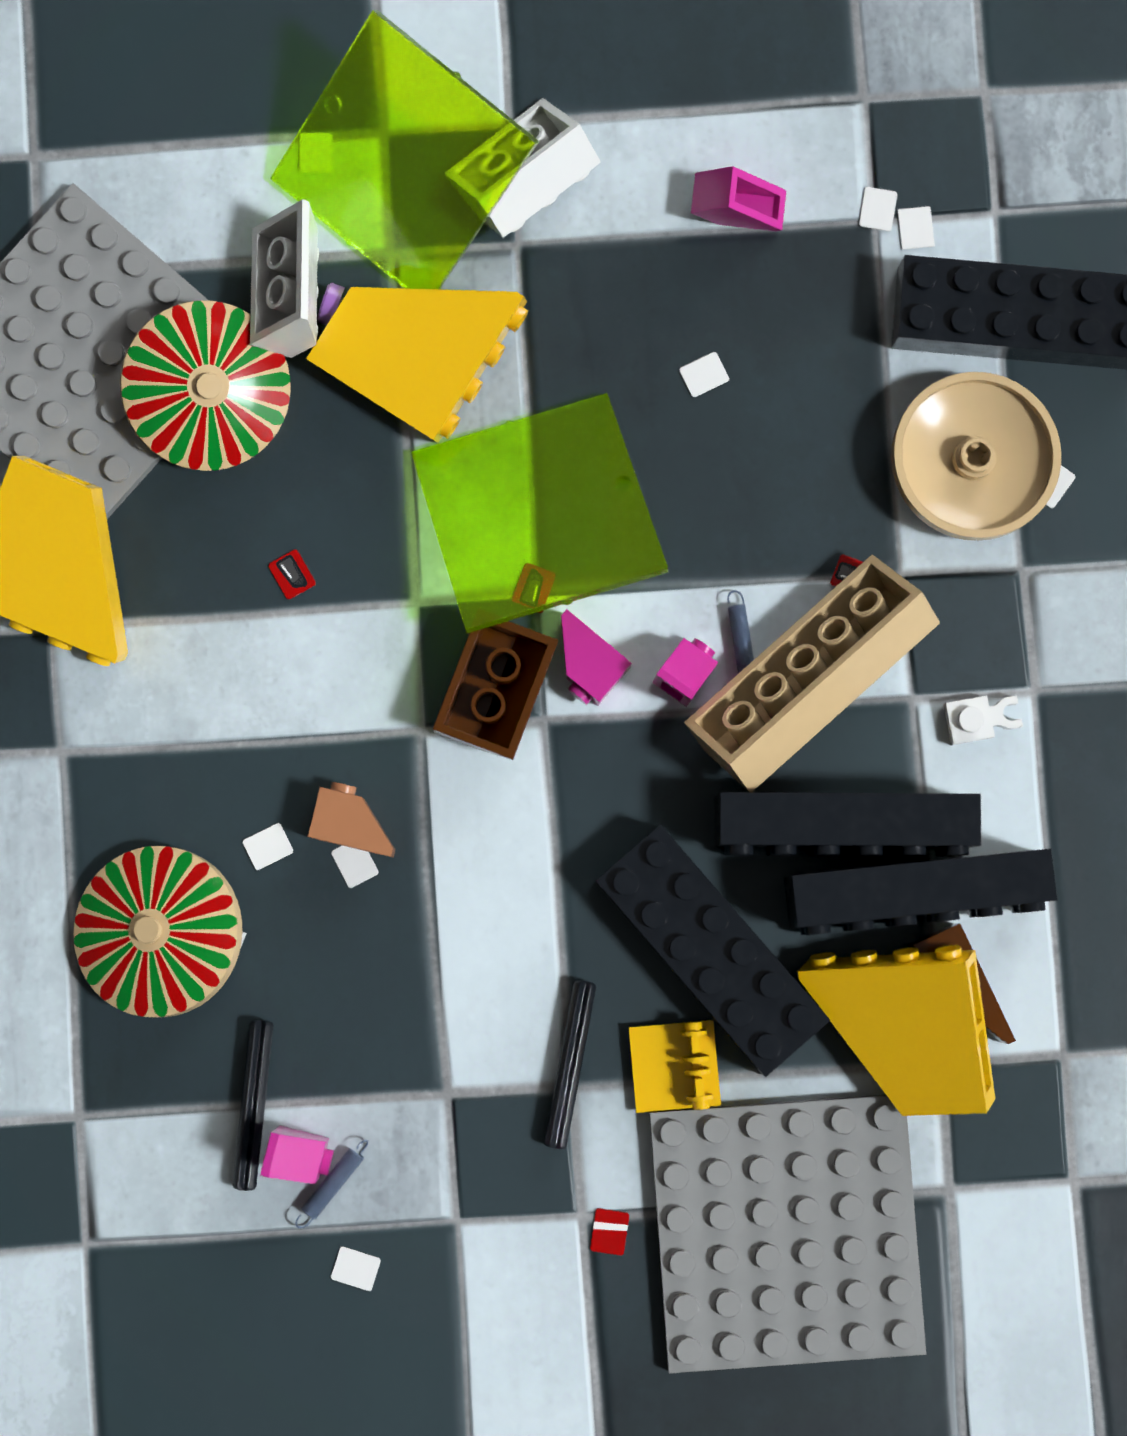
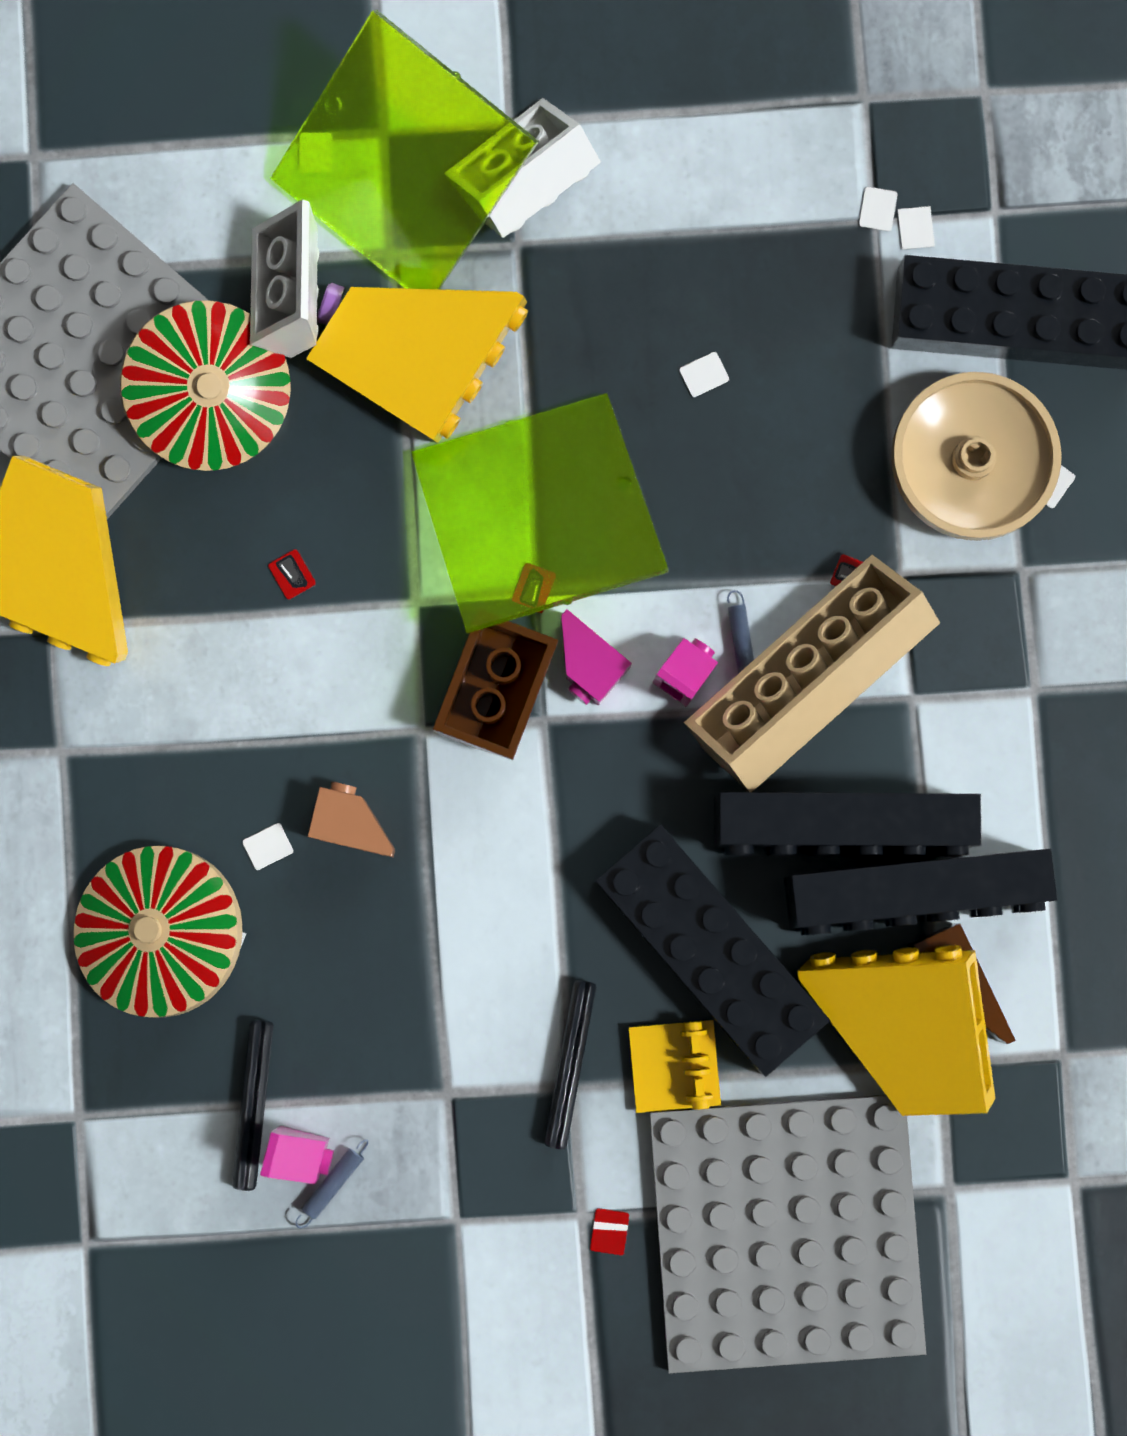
white sticker [331,846,379,888] -> none
white sticker [331,1247,381,1291] -> none
dark pink slope [691,166,787,231] -> none
white plate [943,695,1023,745] -> none

